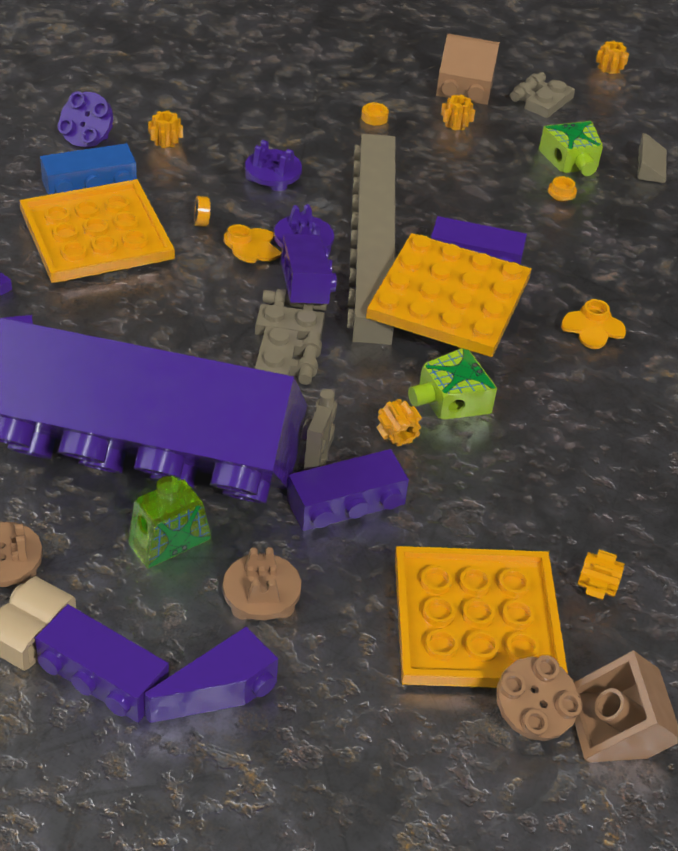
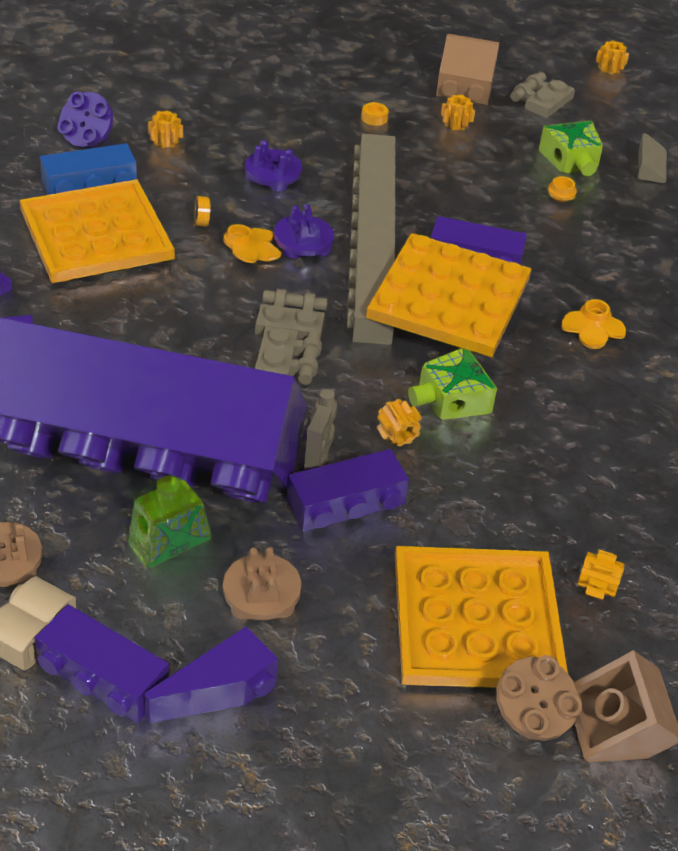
dark purple brick [281,234,337,304] -> none

